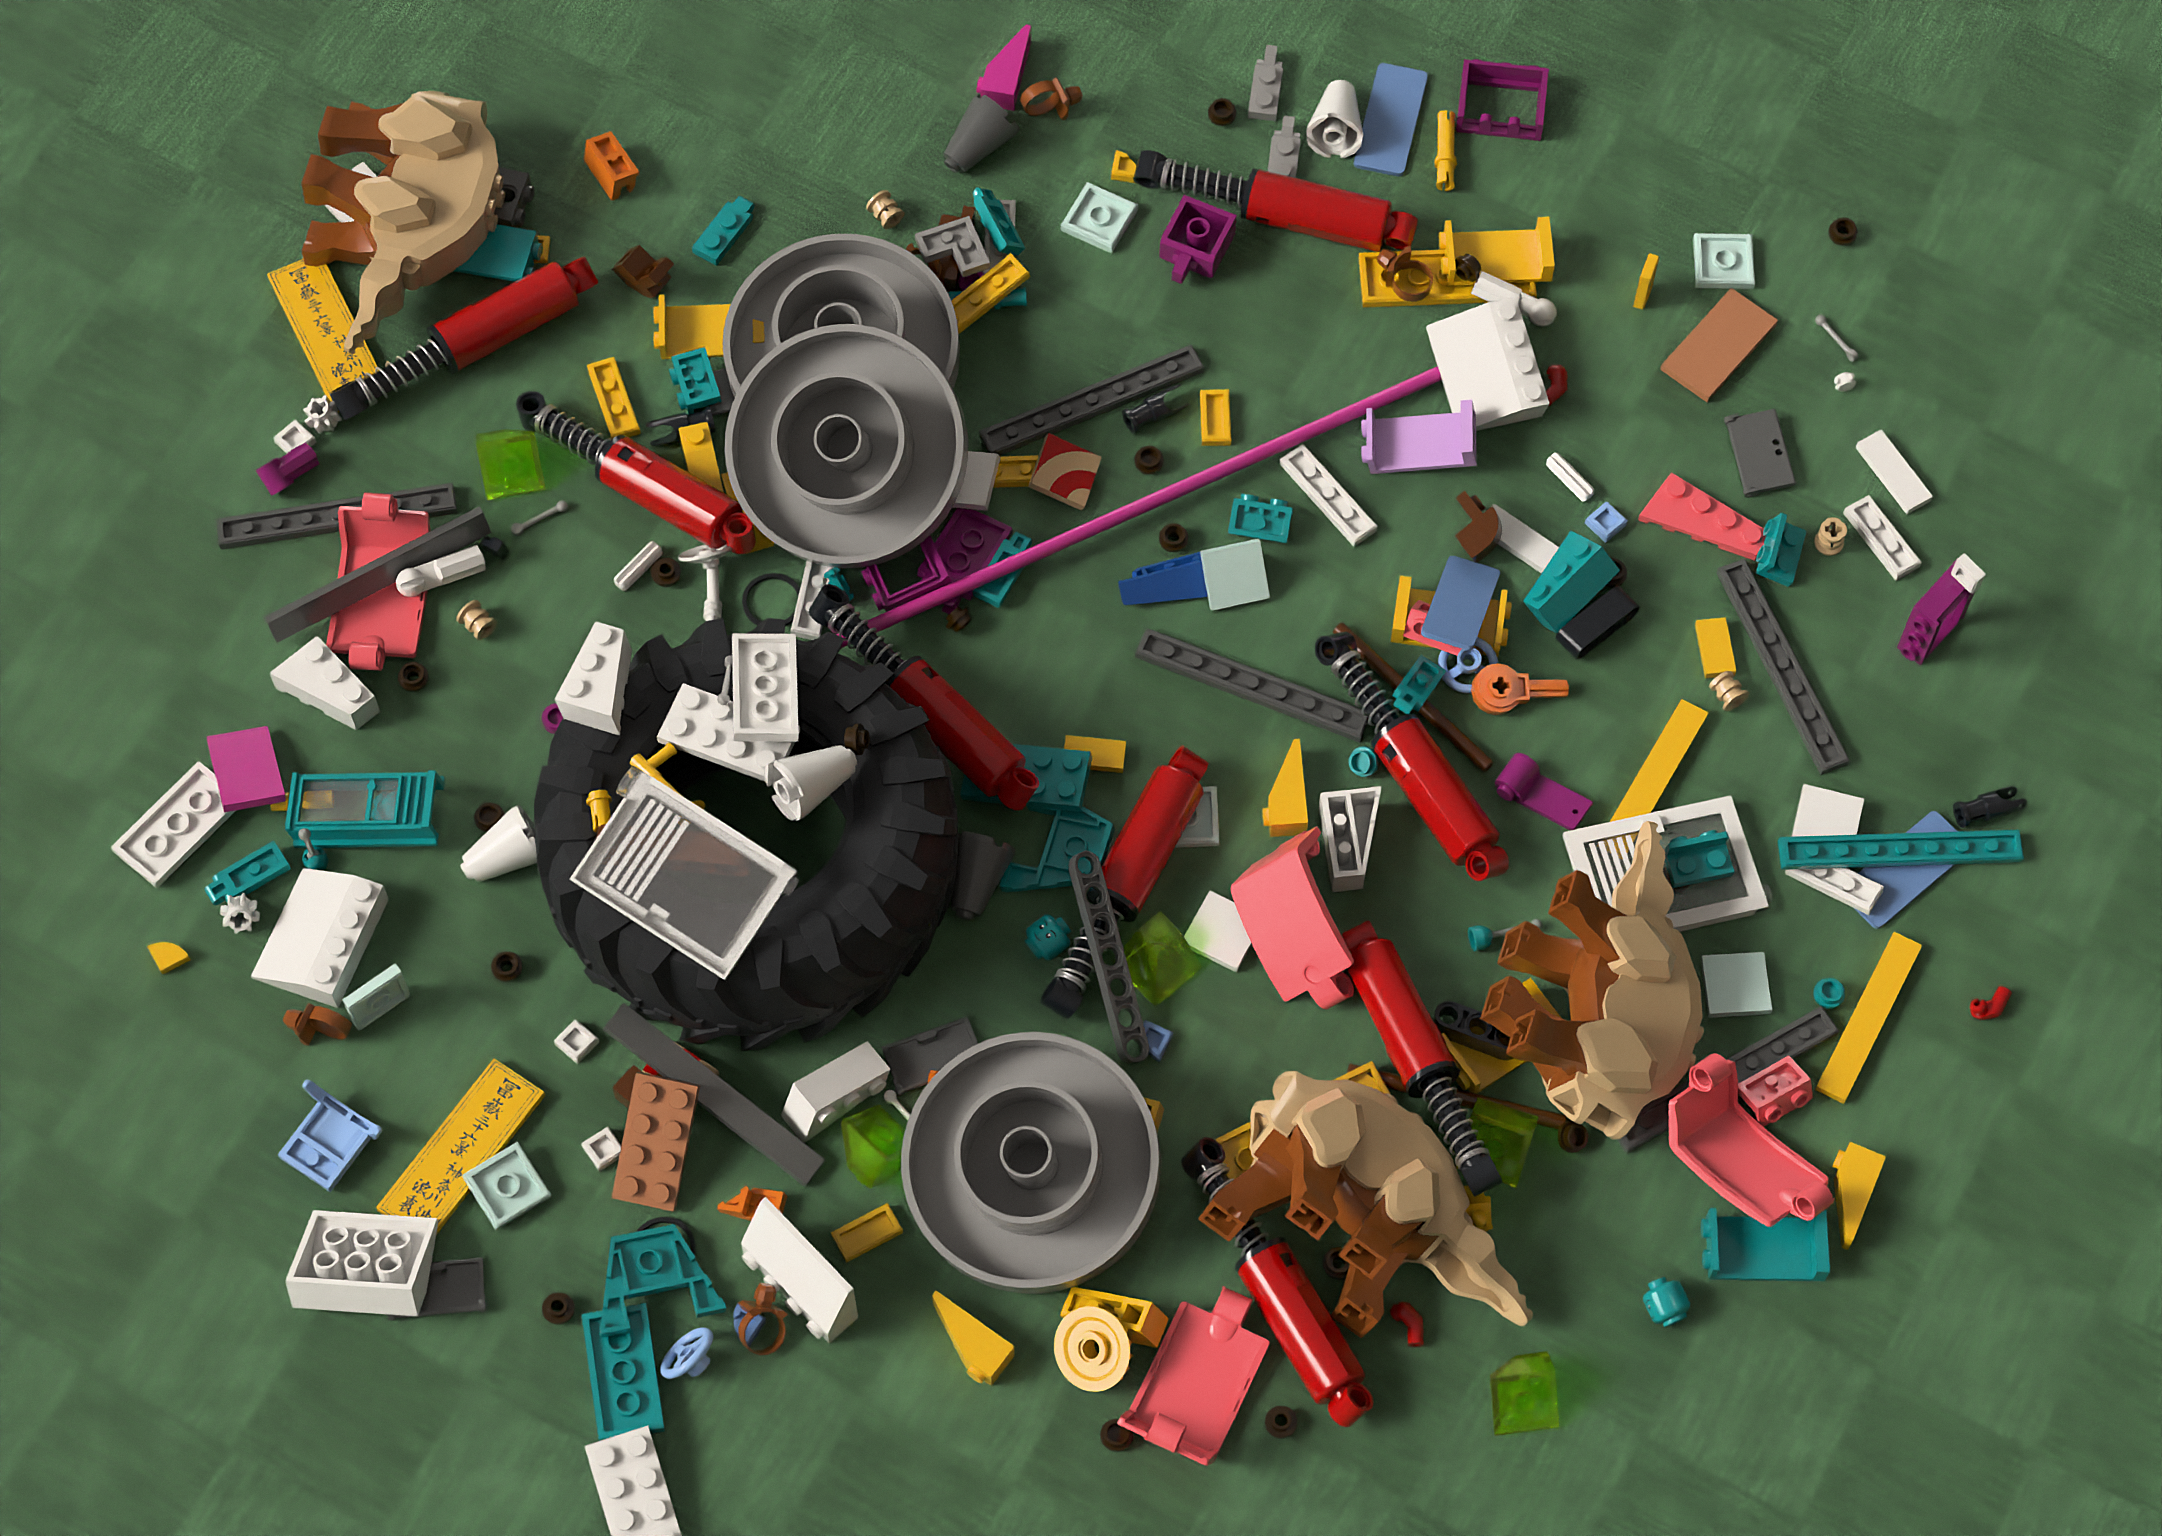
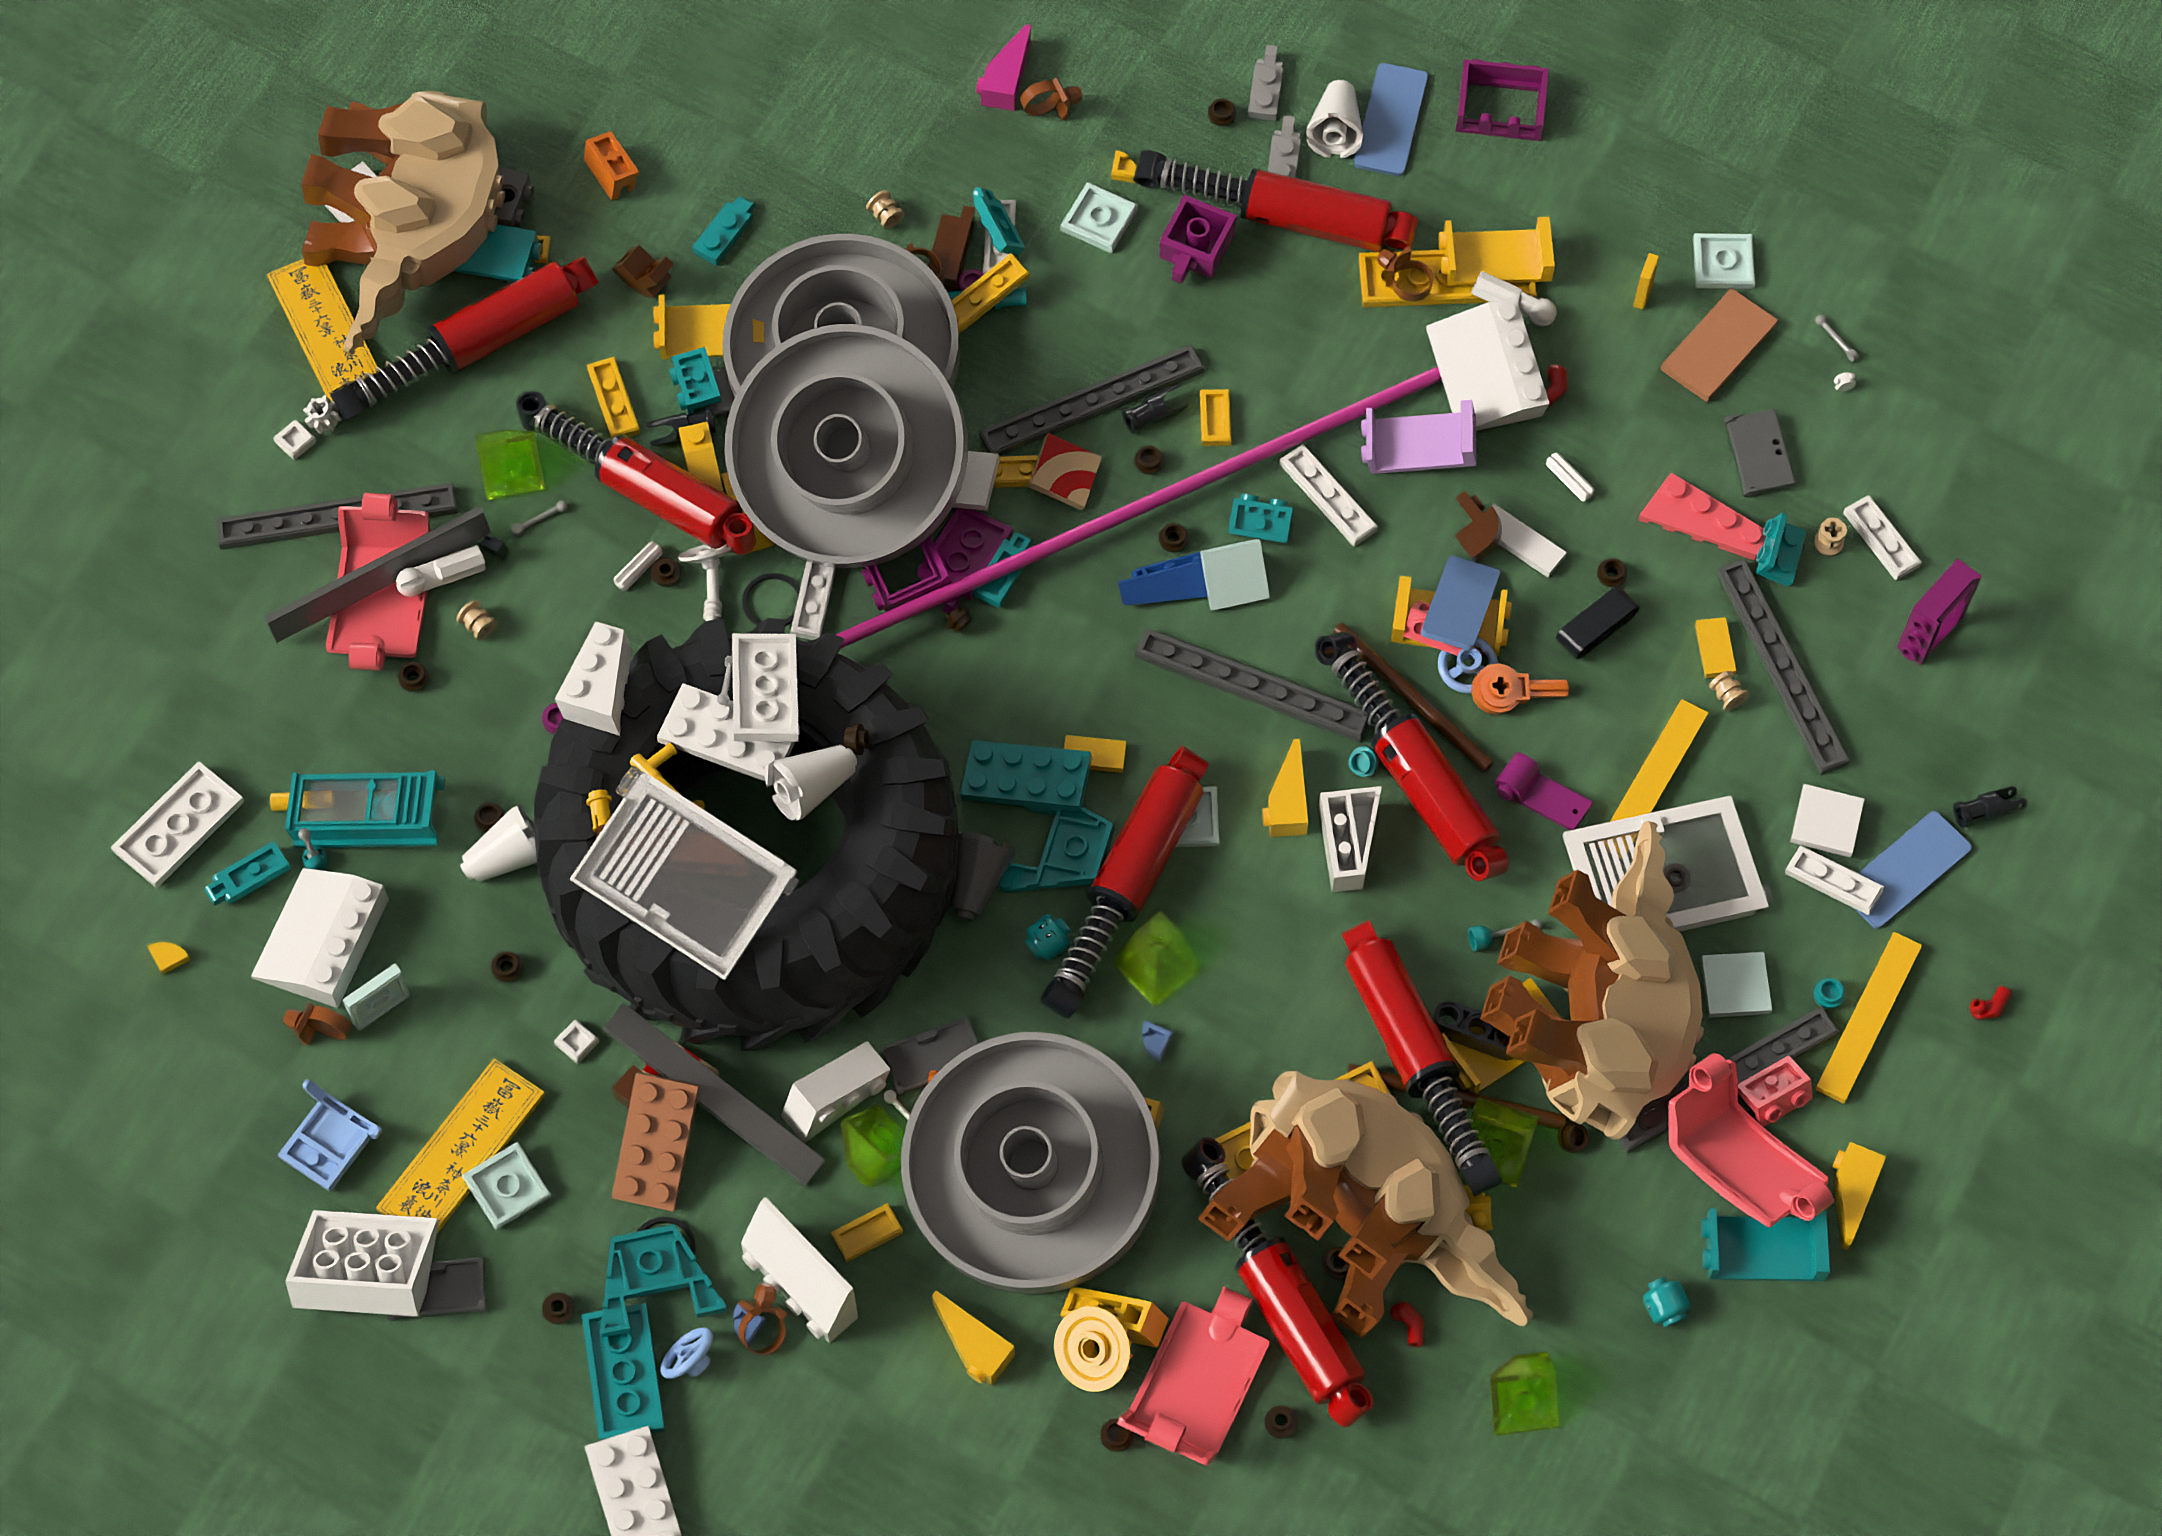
dark pink tile [206,726,286,812] -> none
white gear [220,893,260,934] -> none
magenta piece [255,442,319,496] -> none
white wedge [270,636,380,730] -> none
white tile [581,1126,621,1172] -> none
orange slope [717,1185,787,1221] -> none
red piece [808,584,1039,810] -> none
teal piece [824,567,854,601] -> none
light grey plate [915,216,990,277] -> none
dark grey cone [943,93,1020,173] -> none
dark grey beam [1068,851,1149,1064] -> none
white tile [1181,891,1252,972] -> none
coral panel [1231,826,1354,1010] -> none
teal hinge [1392,655,1446,714] -> none
yellow pin [1434,110,1457,191] -> none
dark brown plate [1455,254,1482,282] -> none
teal wedge [1523,531,1620,633] -> none
light blue tile [1585,501,1628,543] -> none
teal bracket [1664,830,1734,888] -> none
teal tile [1777,830,2024,870] -> none
dark brown plate [1828,217,1858,246] -> none
white tile [1855,430,1933,514] -> none
white tile [1951,553,1986,594] -> none

